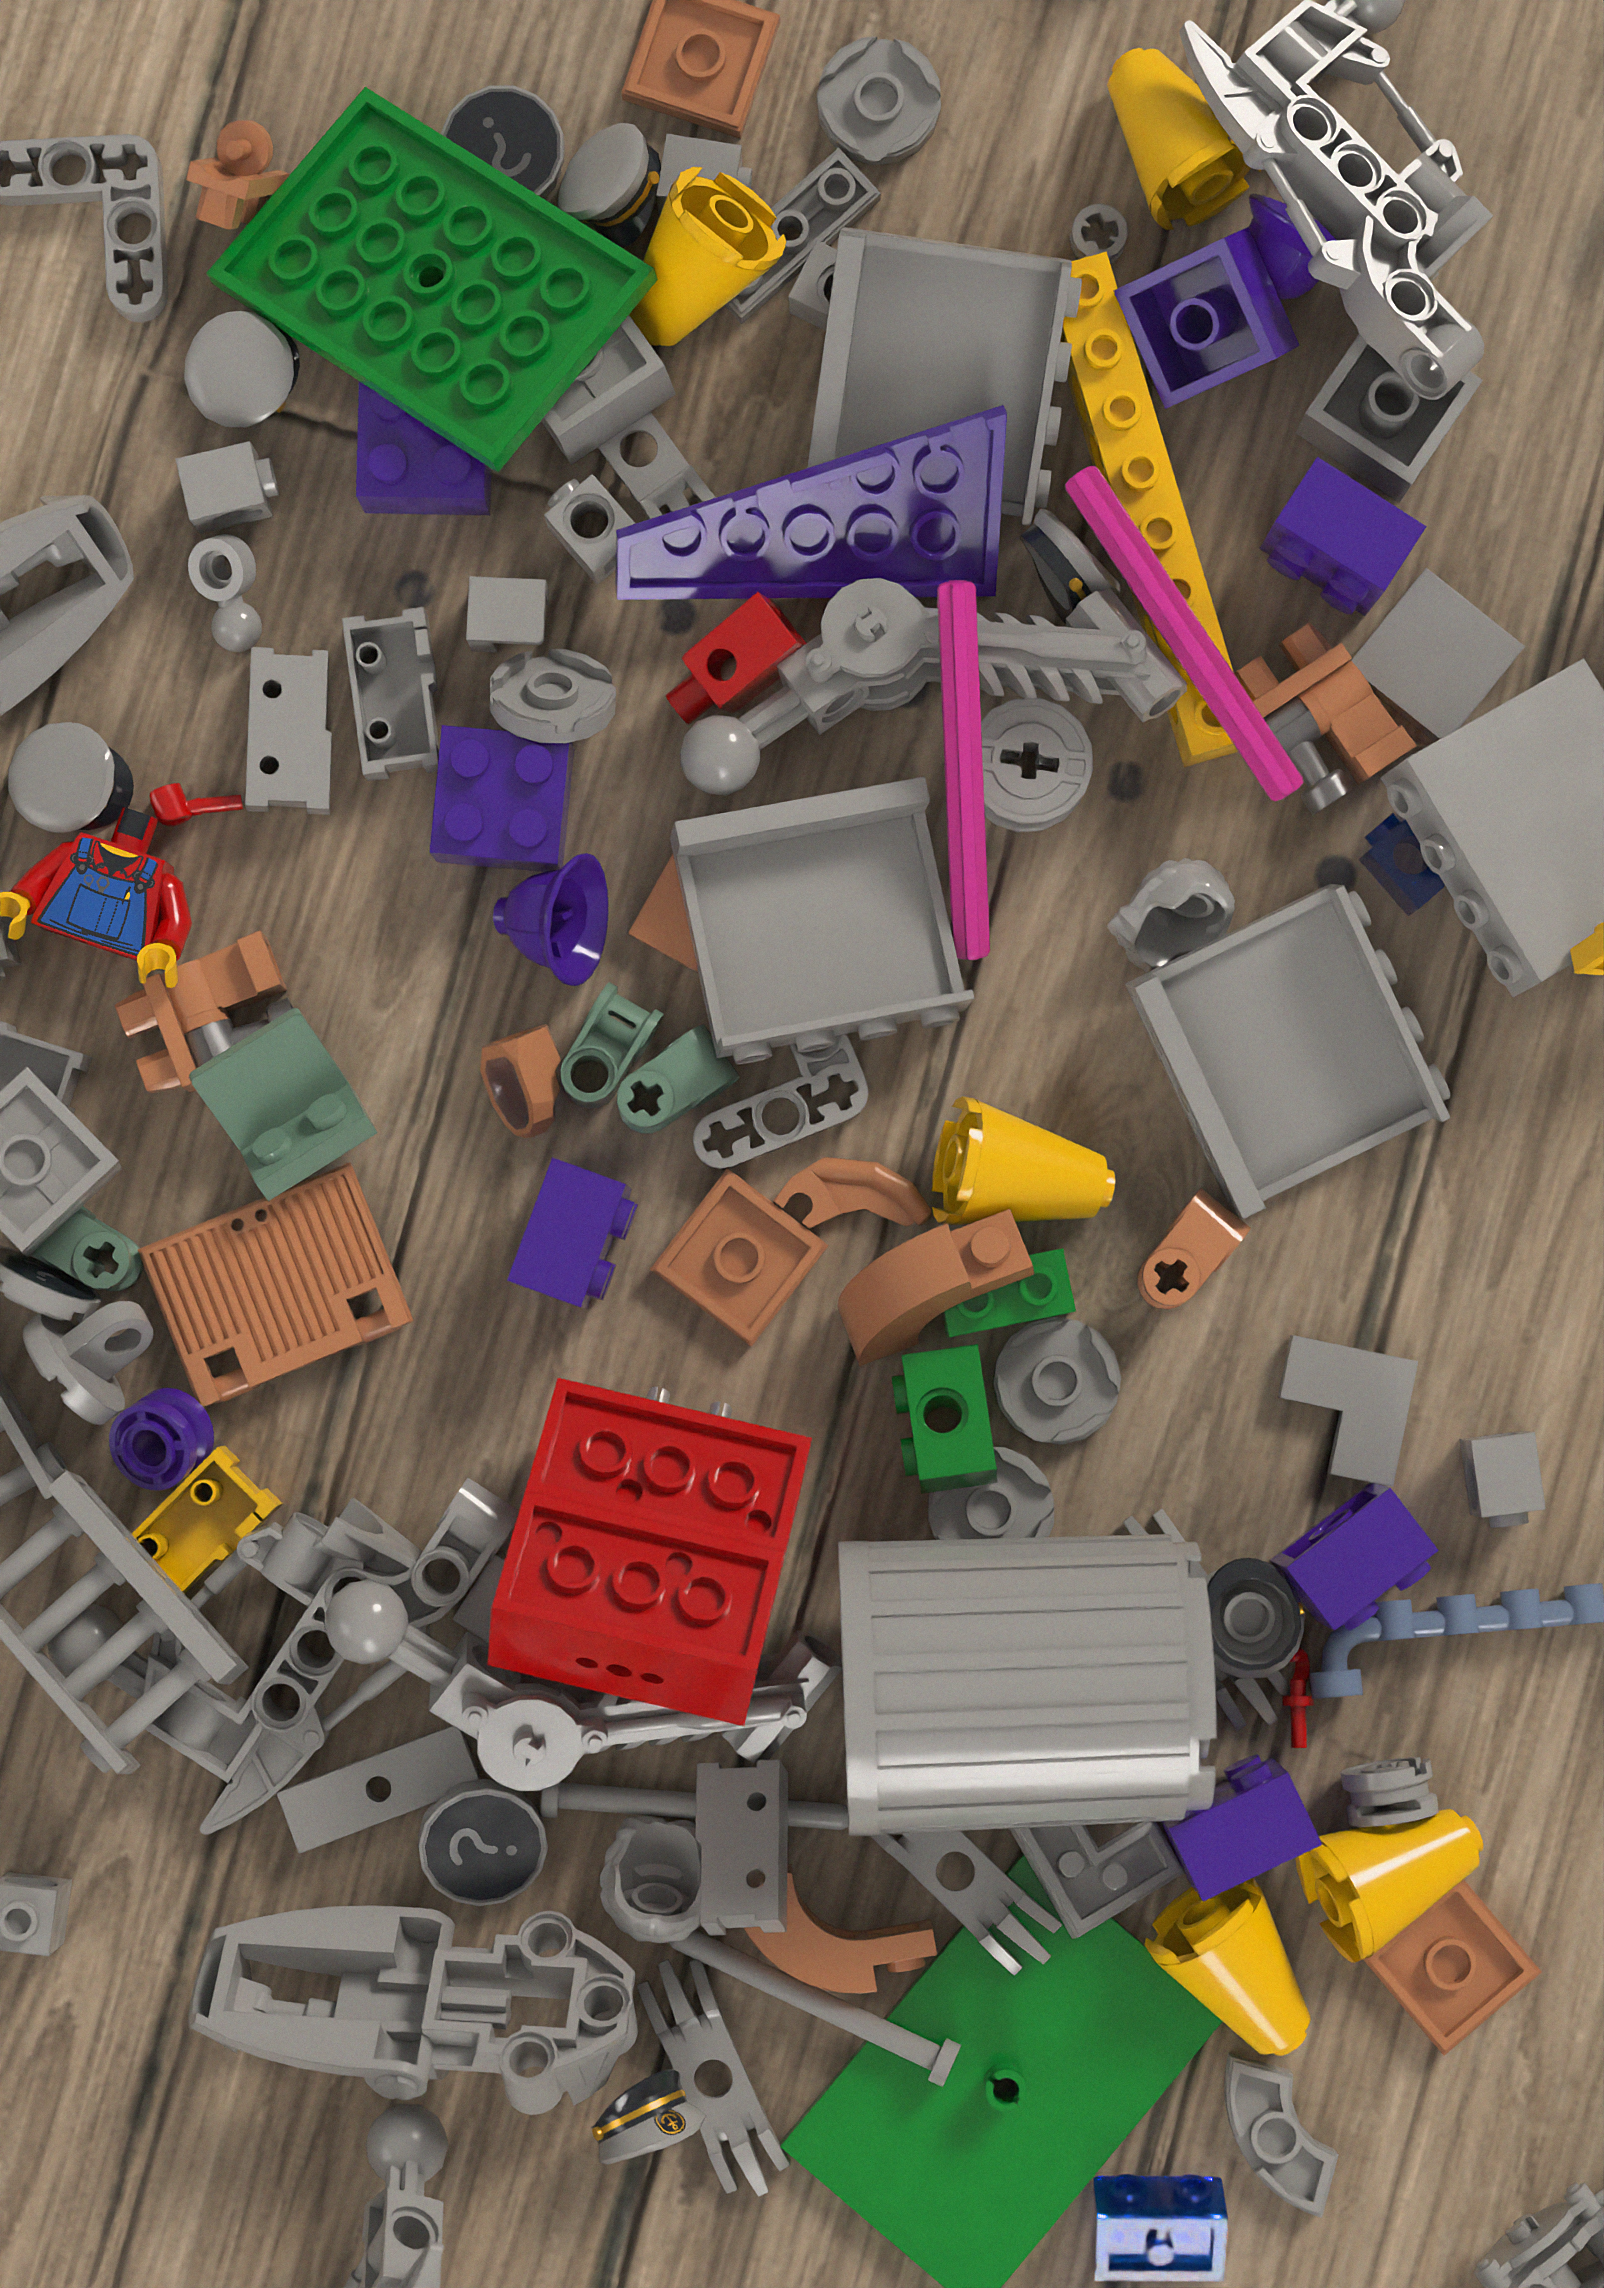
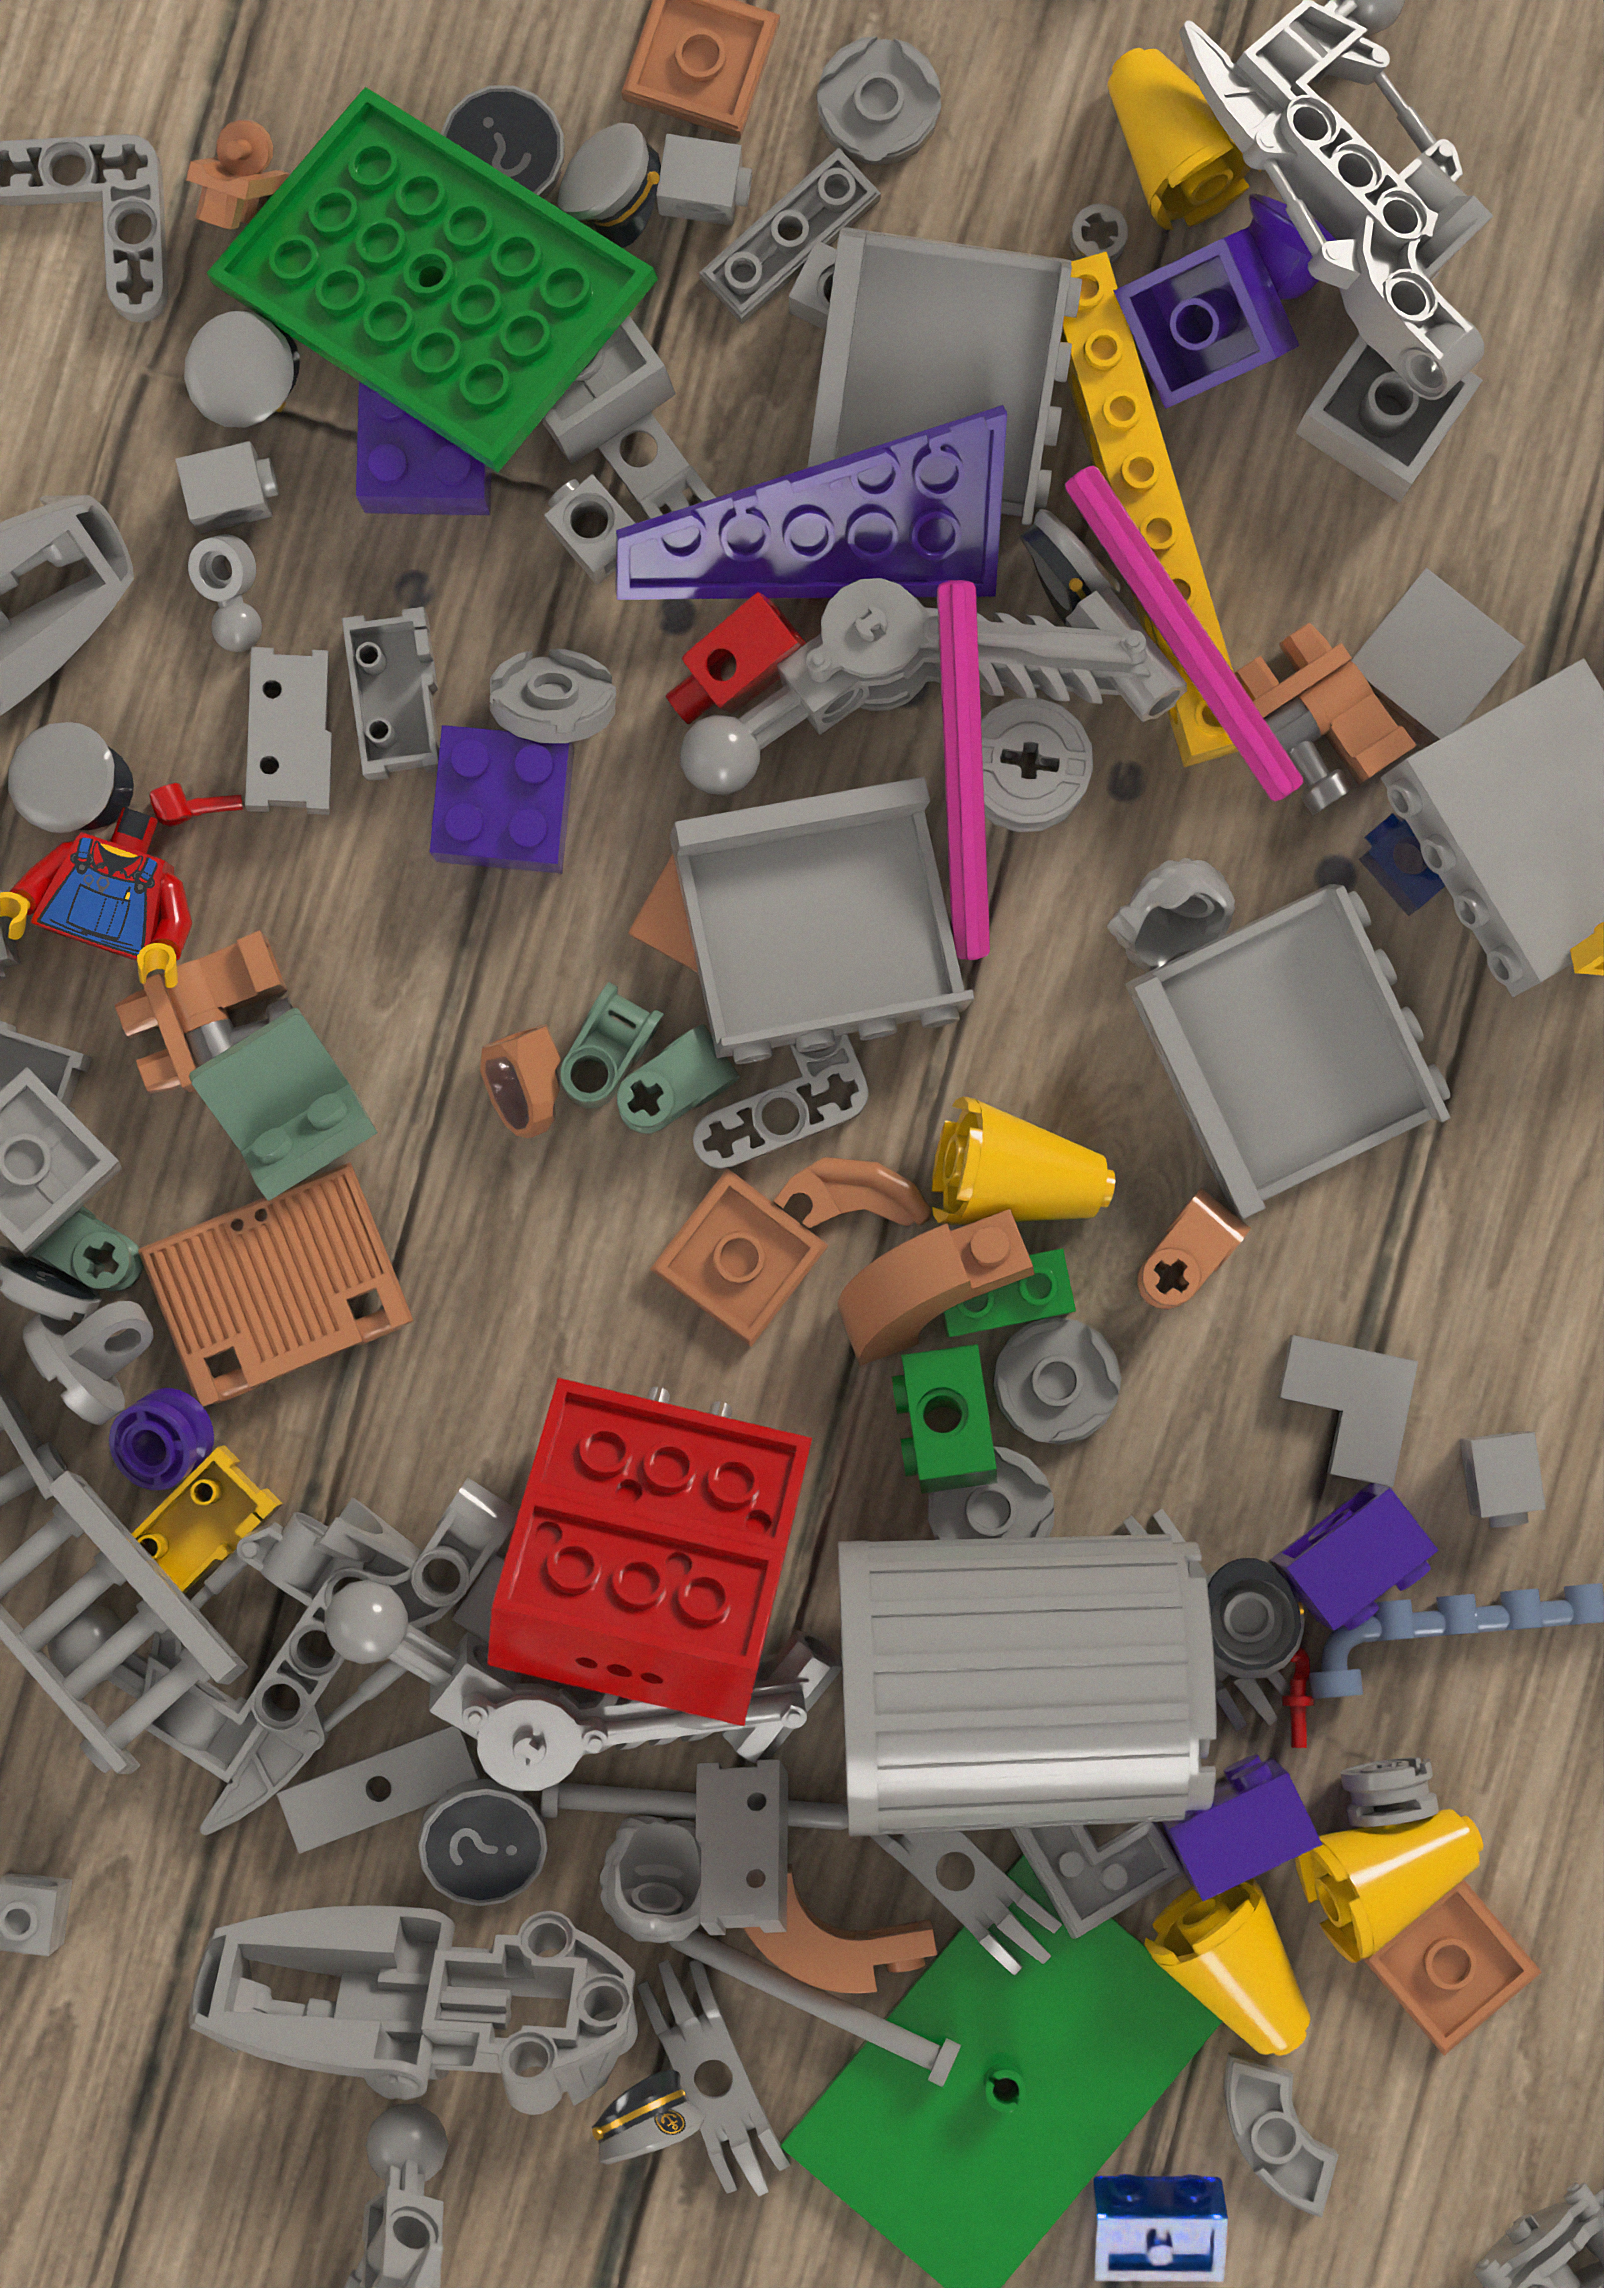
light grey panel [466,576,550,652] -> none
dark purple hat [493,853,609,986] -> none
dark purple brick [507,1157,638,1308] -> none
yellow cone [629,167,786,346] -> none
dark purple brick [1259,457,1427,616] -> none

